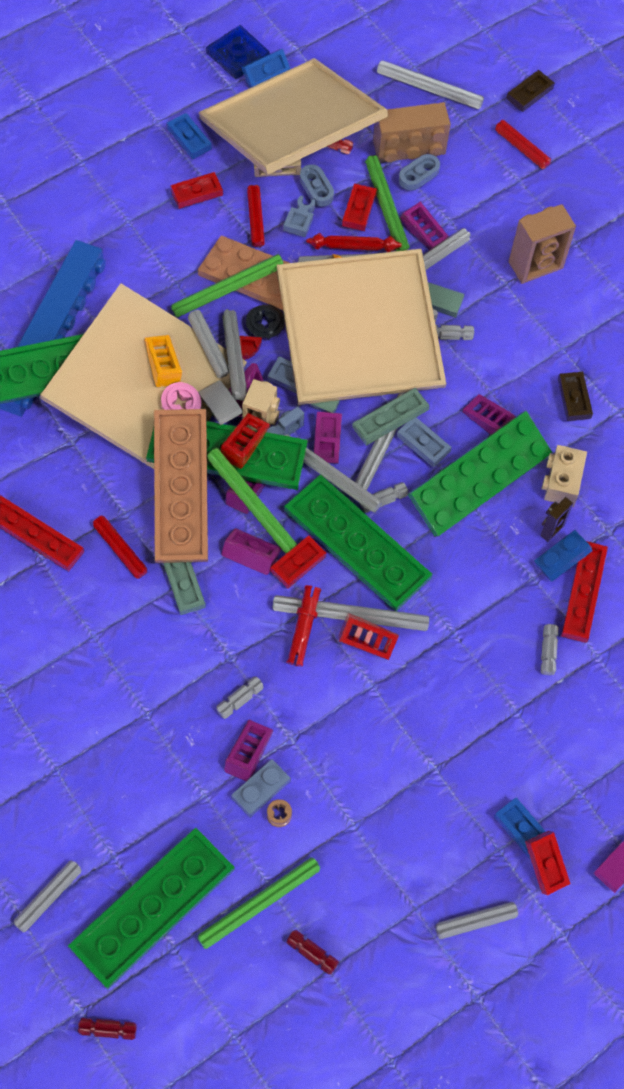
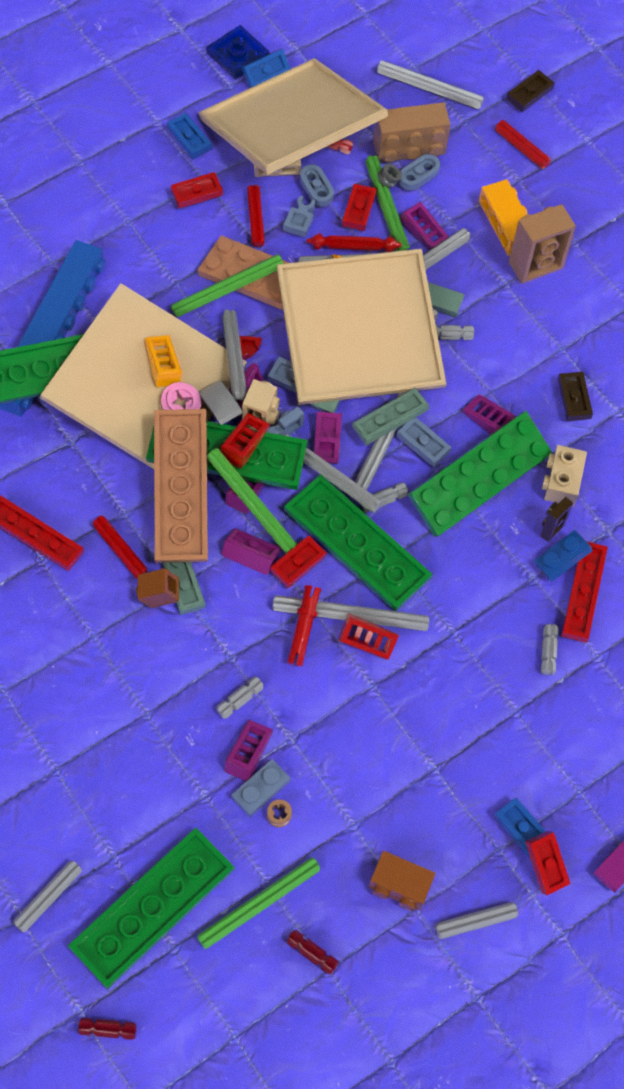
light grey axle [188,310,229,378] -> none
black gear [246,305,285,340] -> none
none -> dark orange brick [136,568,179,608]
none -> dark orange brick [368,850,436,911]
none -> dark grey bush [378,163,402,188]
none -> light orange brick [479,179,528,255]

